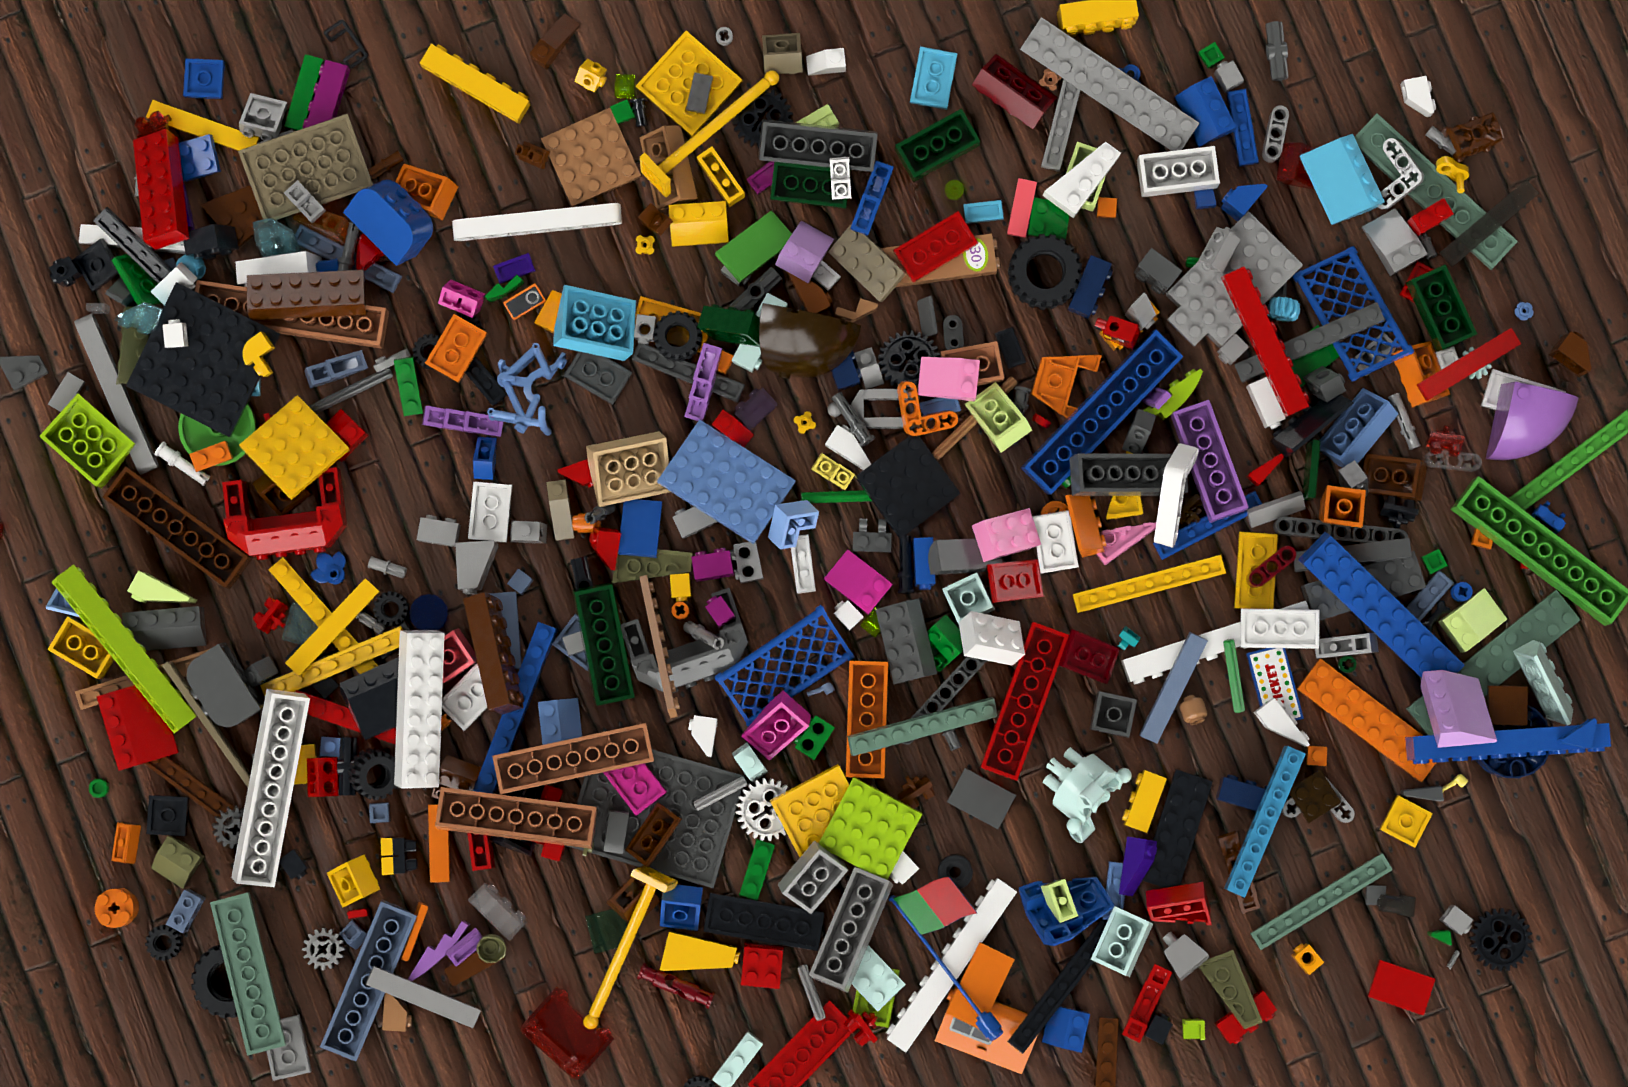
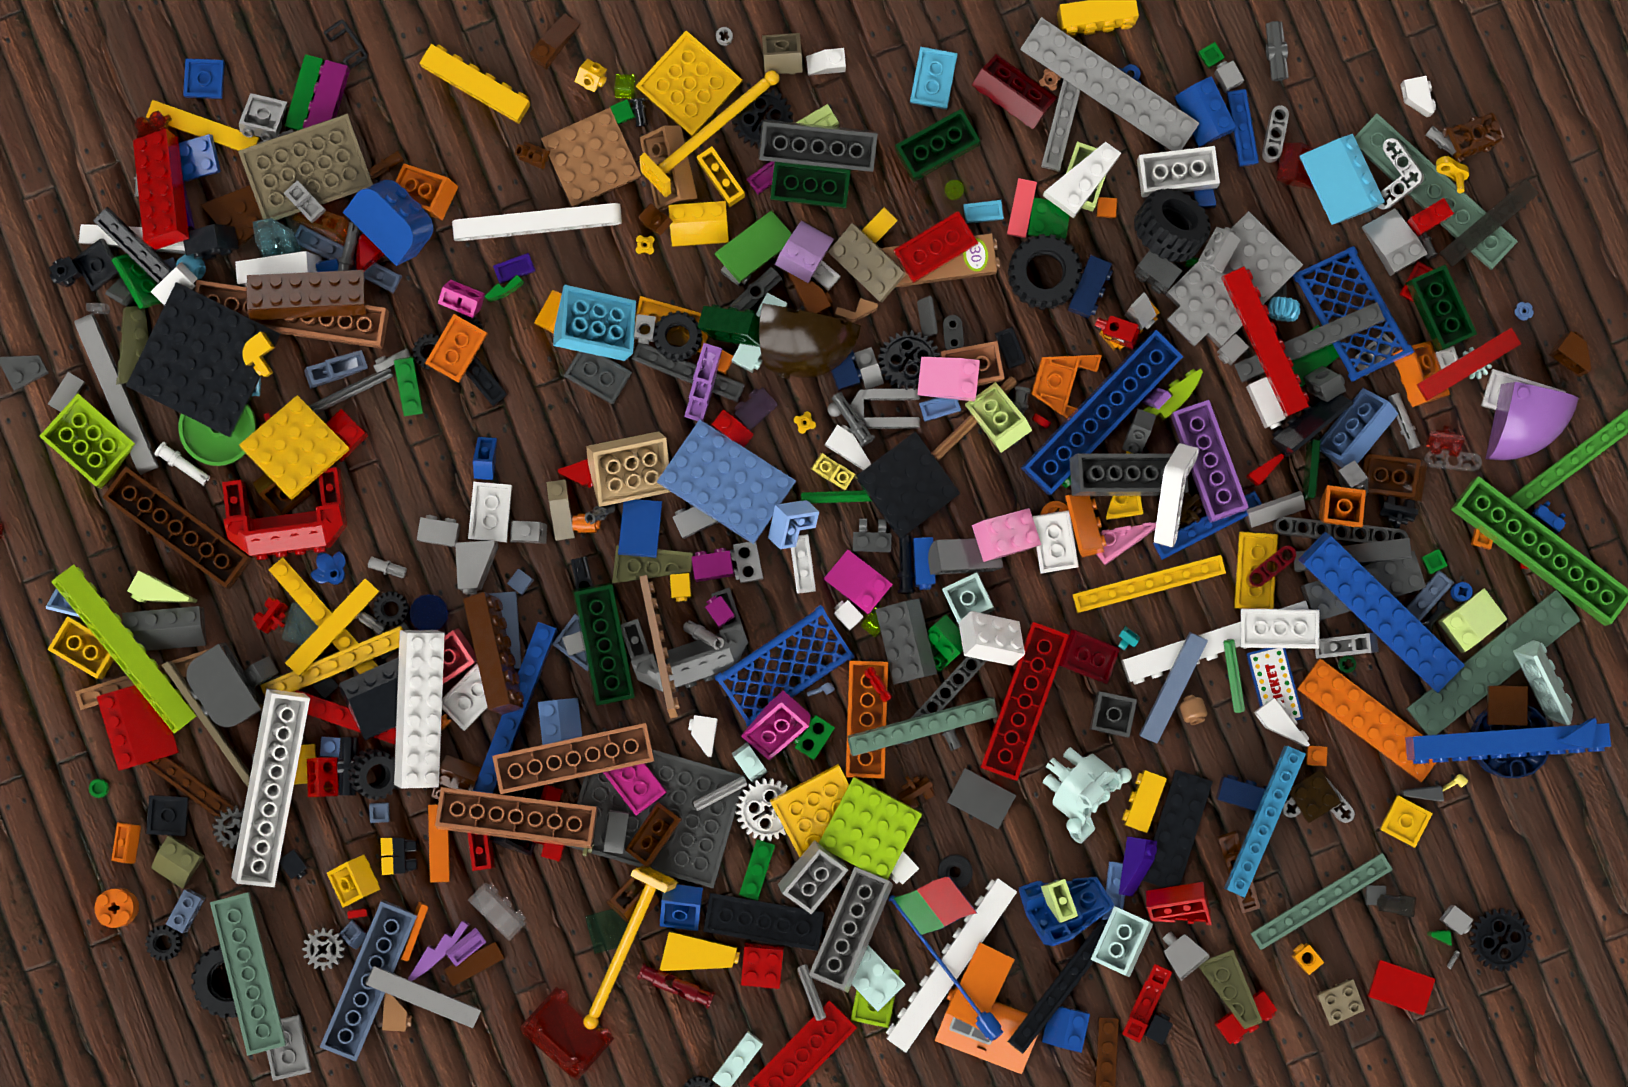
clear light blue slope [114,302,163,335] -> none
white brick [163,319,188,348] -> none
orange plate [189,441,233,472] -> none
medium lavender slope [422,406,503,437] -> none
olive hair [476,934,507,963] -> none
medium blue piece [487,343,567,436] -> none
black slope [503,283,546,320] -> none
red slope [589,527,621,571] -> none
orange bush [672,602,689,620] -> none
flat silver tile [686,72,713,114] -> none
white slope [830,157,851,199] -> none
red hips [843,1009,878,1046] -> none
blue slope [850,161,894,236] -> none
orange beam [897,381,958,436] -> none
red tile [987,559,1044,603] -> none
lime panel [1182,1019,1205,1040] -> none
blue slope [1221,184,1268,222] -> none
lavender slope [1420,670,1497,748] -> none
none -> yellow slope [862,207,898,244]
none -> red axle [864,667,892,702]
none -> black tyre [1134,188,1211,262]
none -> dark tan hinge [1316,979,1365,1026]

